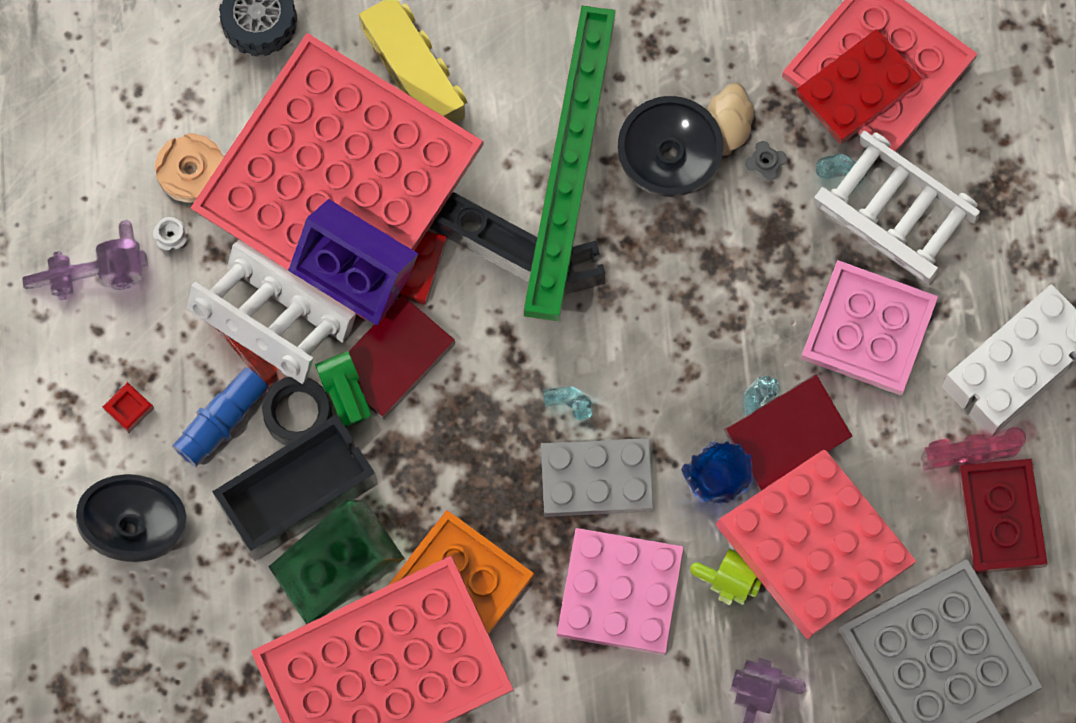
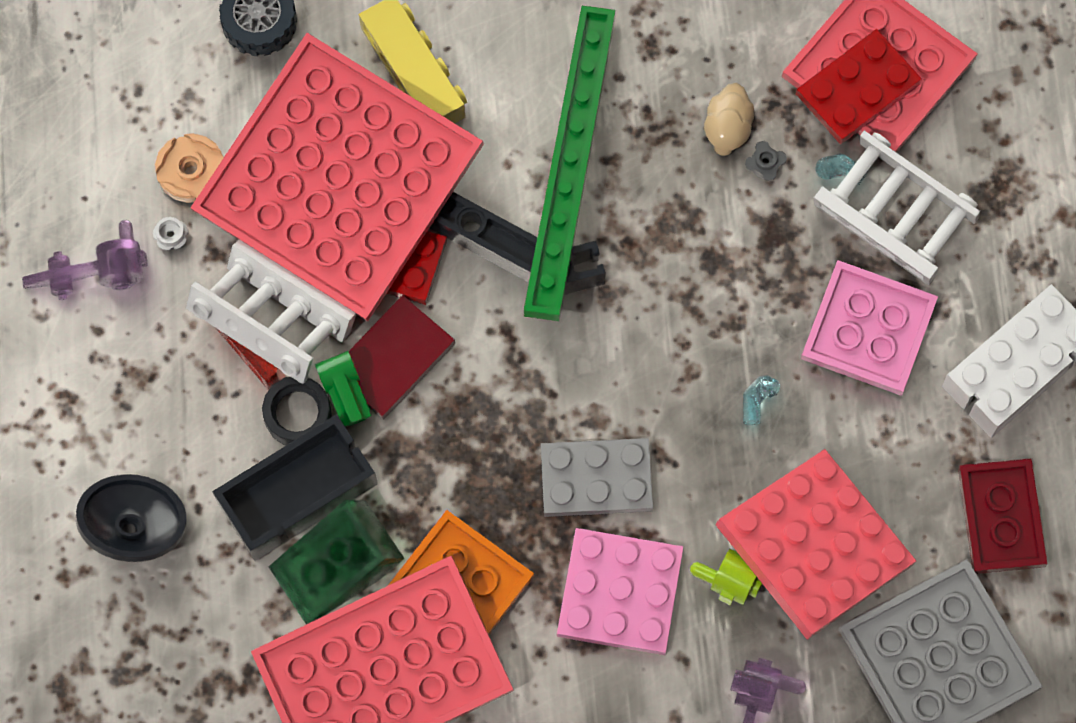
red tile [102,382,154,433] -> none
blue piece [172,367,269,467] -> none
dark purple slope [288,199,418,326] -> none
clear light blue arm [543,386,593,420] -> none
black dish [618,96,723,197] -> none
clear blue hair [681,441,753,505] -> none
dark red tile [723,374,853,492] -> none
clear pink plate [921,427,1026,471] -> none

